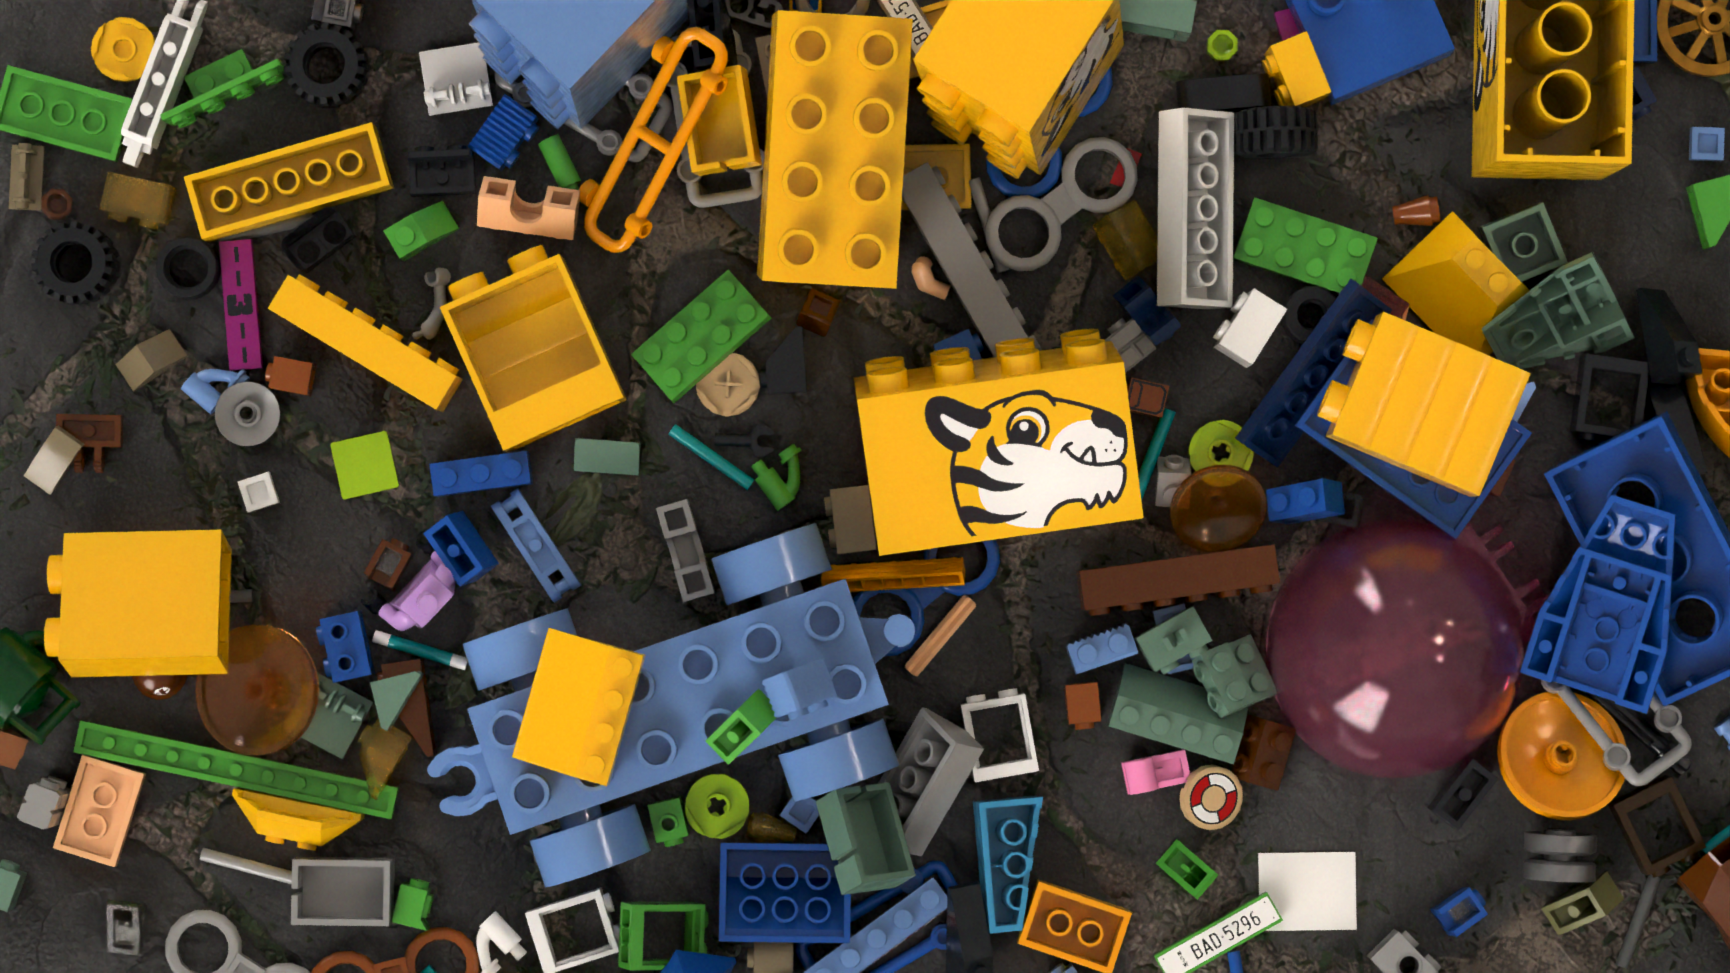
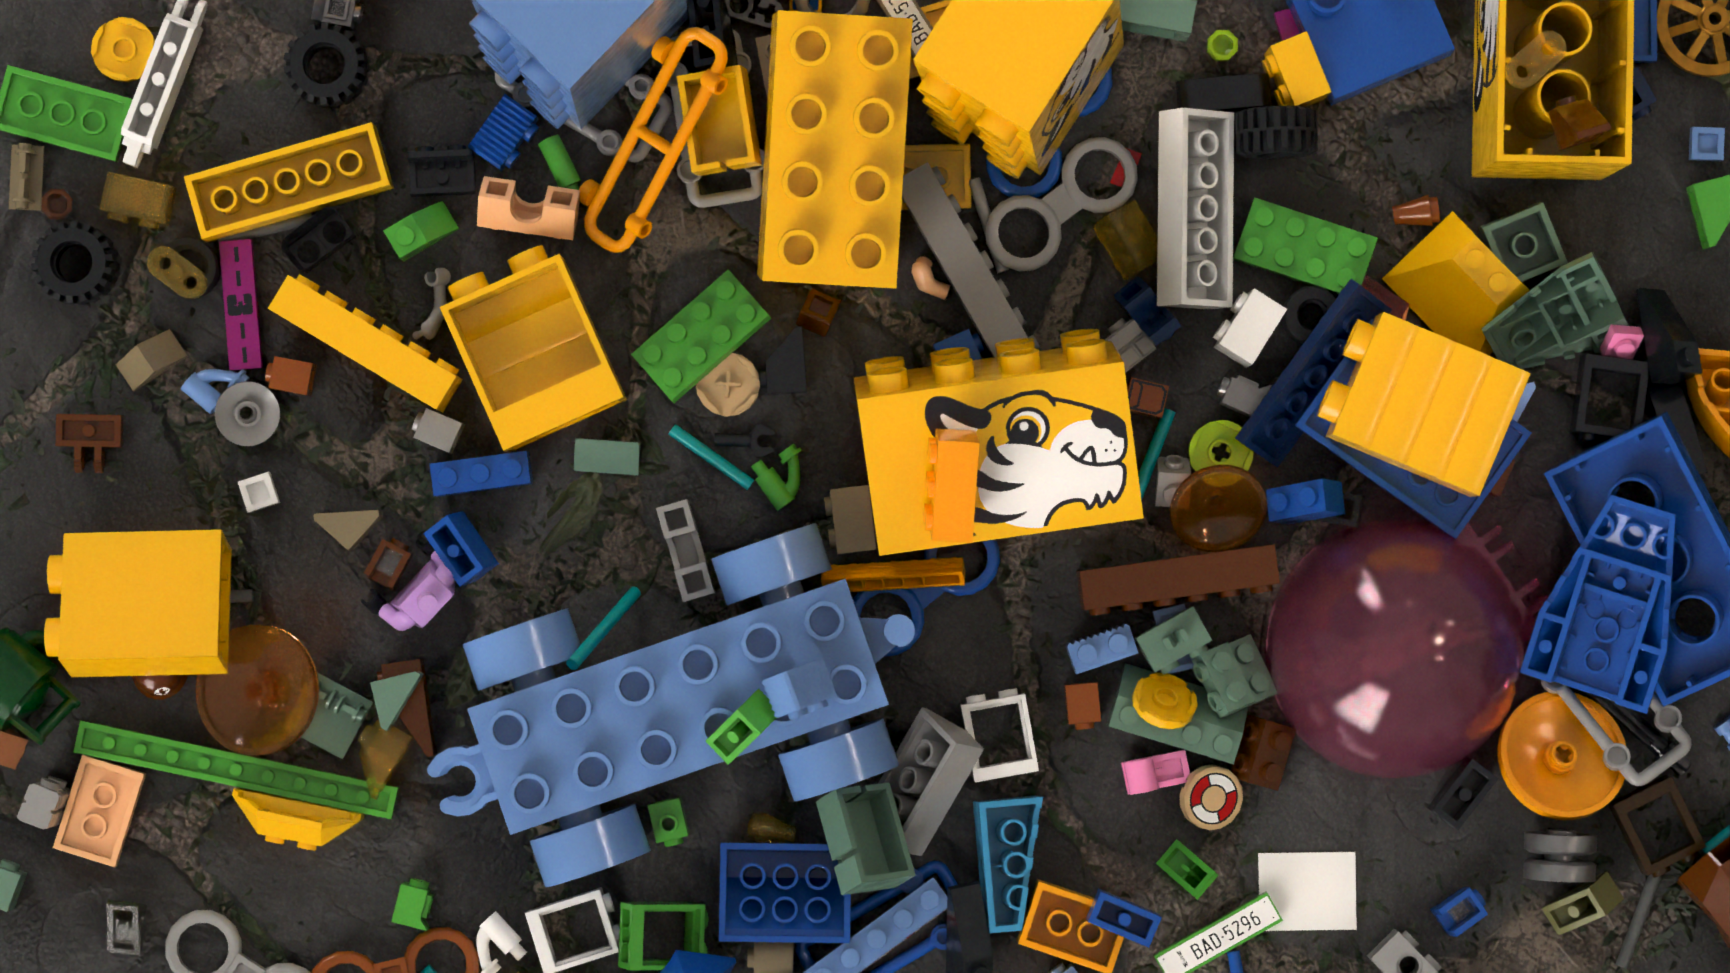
slope [24,425,85,495] -> none
bright green bracket [160,49,286,128] -> none
light grey bar [200,848,292,884] -> none
light grey piece [291,857,395,926] -> none
blue brick [316,611,375,683] -> none
lime sticker [330,431,399,499] -> none
teal bar [372,630,468,670] -> none
white hinge [419,42,493,116] -> none
medium blue plate [491,488,581,603] -> none
yellow slope [512,628,646,786] -> none
lime plate [685,774,750,839] -> none
medium blue plate [779,797,819,833] -> none
light nougat axle [905,595,976,676] -> none
none -> clear yellow plate [147,246,208,299]
none -> dark tan slope [314,510,383,551]
none -> light grey brick [411,408,465,454]
none -> teal bar [566,586,641,670]
none -> light orange brick [923,428,979,543]
none -> blue brick [1086,888,1162,948]
none -> yellow tile [1132,672,1198,729]
none -> flat silver window [1217,375,1272,417]
none -> clear yellow plate [1505,31,1566,89]
none -> reddish brown slope [1548,95,1611,150]
none -> bright pink plate [1599,324,1644,360]

